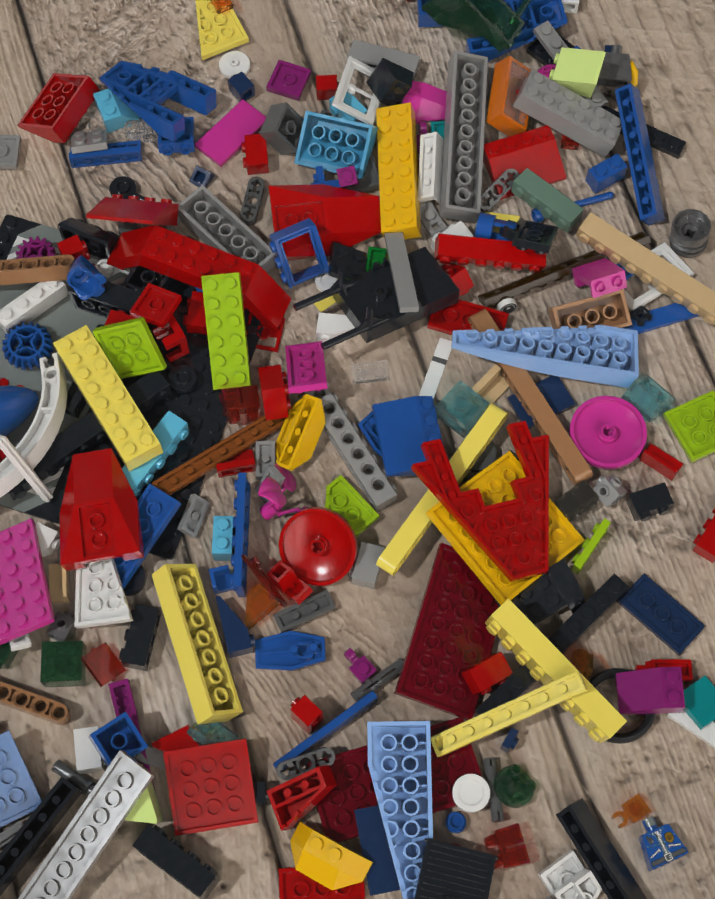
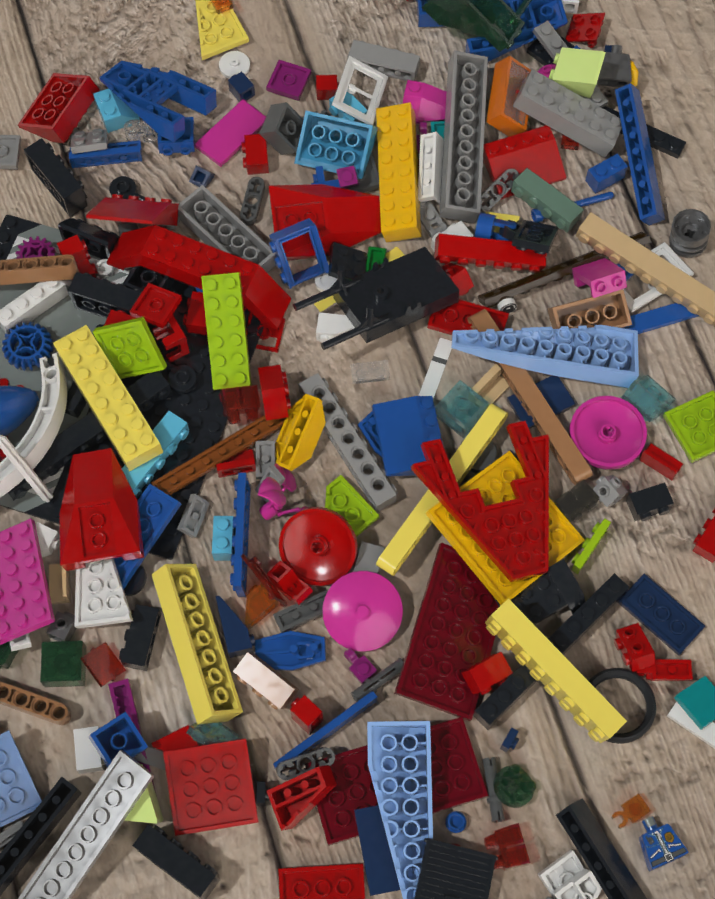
dark grey pin [51,759,95,796] -> none
blue hat [67,255,106,300] -> none
blue panel [209,565,233,594] -> none
dark pink plate [285,341,328,394] -> none
yellow wedge [290,822,373,890] -> none
black slope [366,58,414,106] -> none
light grey tile [384,232,419,313] -> none
light yellow tile [431,670,588,757] -> none
white piece [452,774,490,813] -> none
clear orange slope [570,649,594,680] -> none
magenta slope [615,667,685,714] -> none
black plate [630,306,652,327] -> none
none -> black brick [24,138,88,217]
none -> brick [233,652,299,710]
none -> dark pink dish [322,571,403,652]
none -> red hinge [565,12,605,48]
none -> red brick [614,623,655,672]

